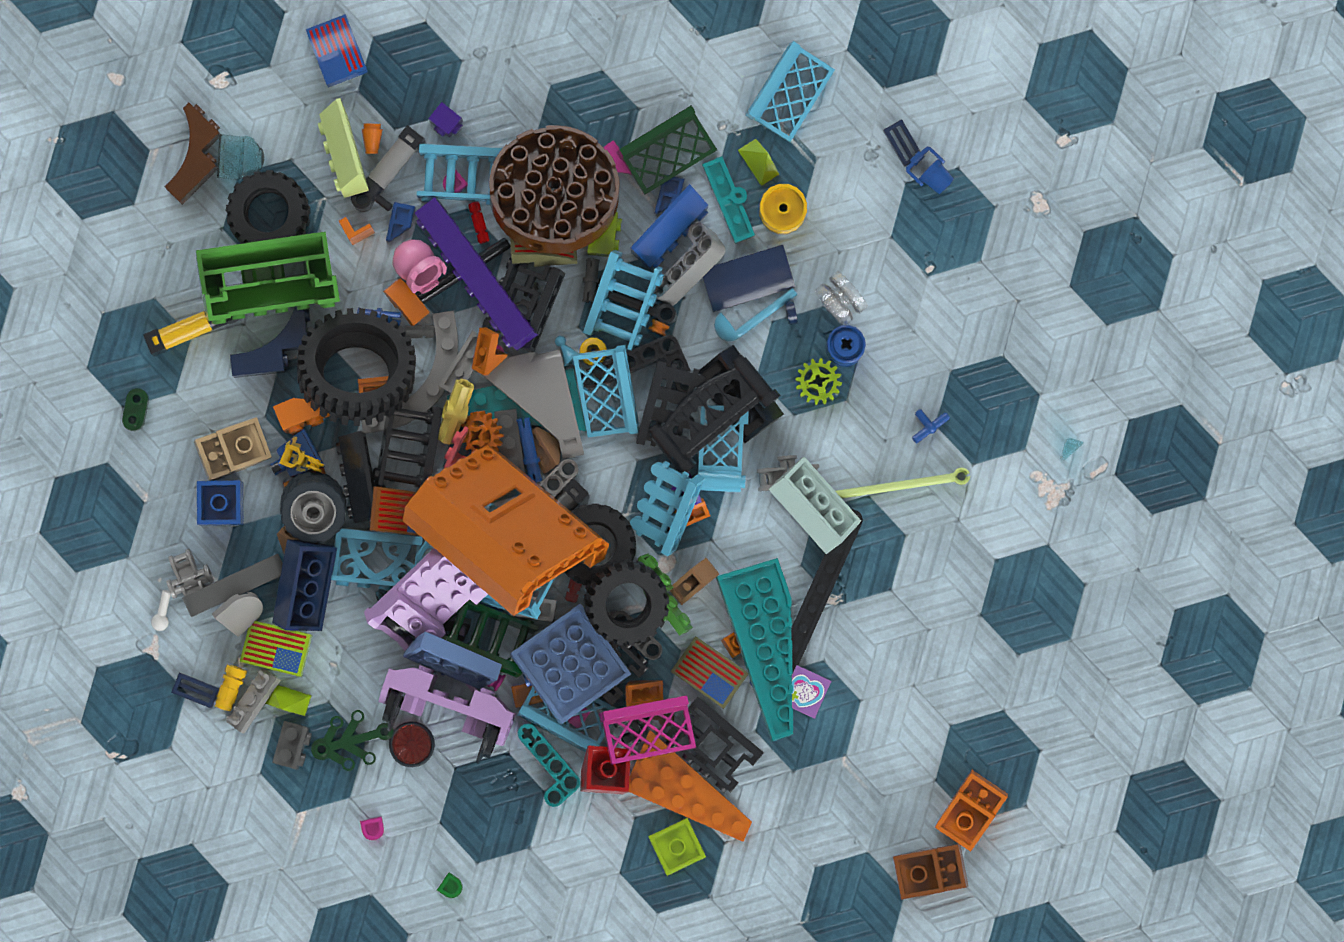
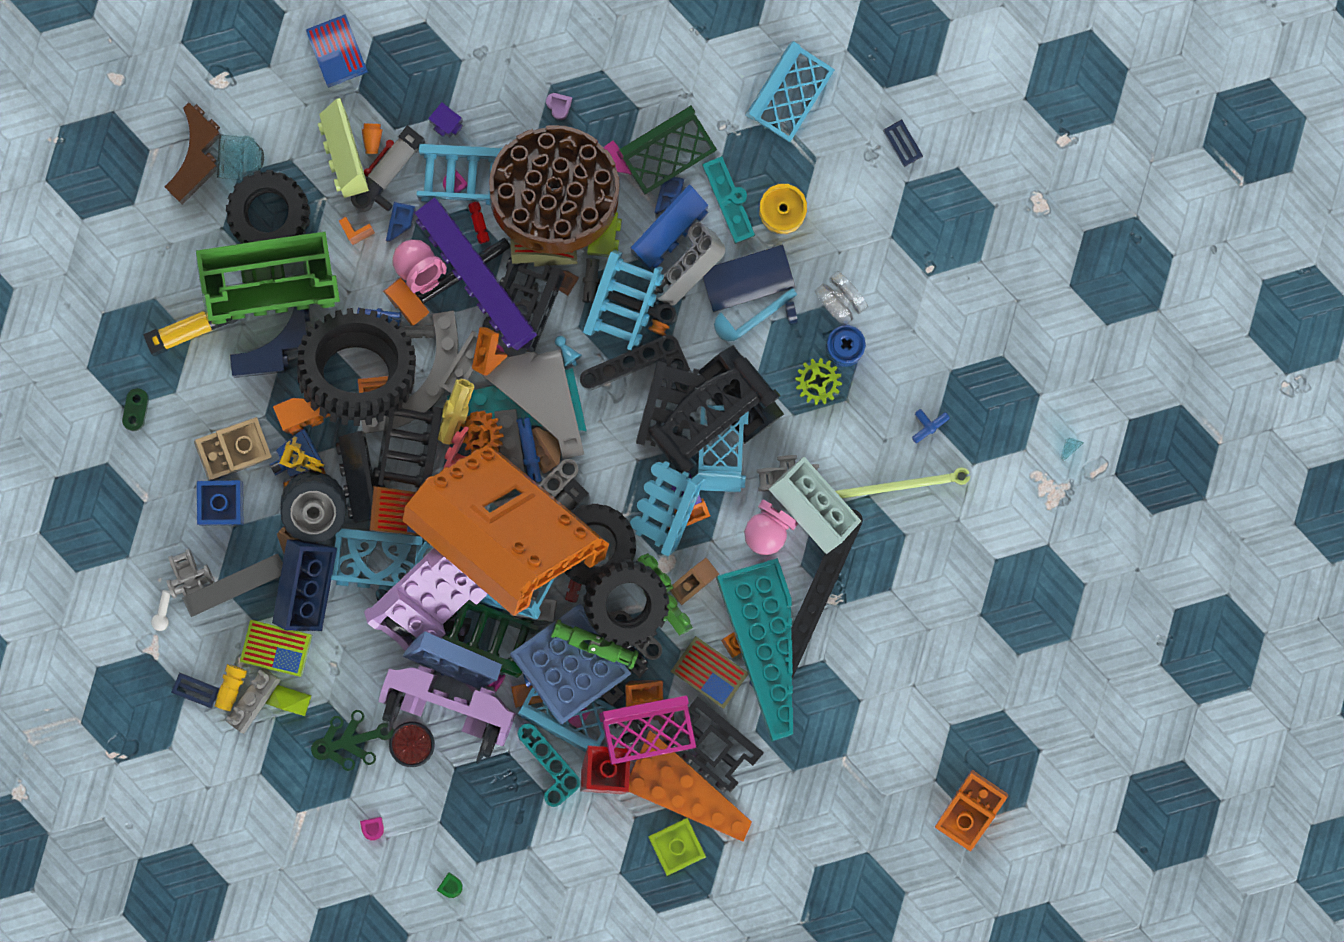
light grey tile [212,592,263,637] -> none
dark grey bracket [272,721,312,770] -> none
medium azure fence [573,345,640,438] -> none
yellow head [579,338,607,366] -> none
lime slope [738,139,779,186] -> none
sticker [792,665,831,719] -> none
dark orange slope [893,844,968,900] -> none
blue piece [906,147,954,195] -> none
none -> red hinge [364,140,394,177]
none -> lavender tile [546,93,572,121]
none -> bright green piece [550,619,639,669]
none -> reddish brown tile [559,270,579,296]
none -> bright pink tile [744,500,798,555]

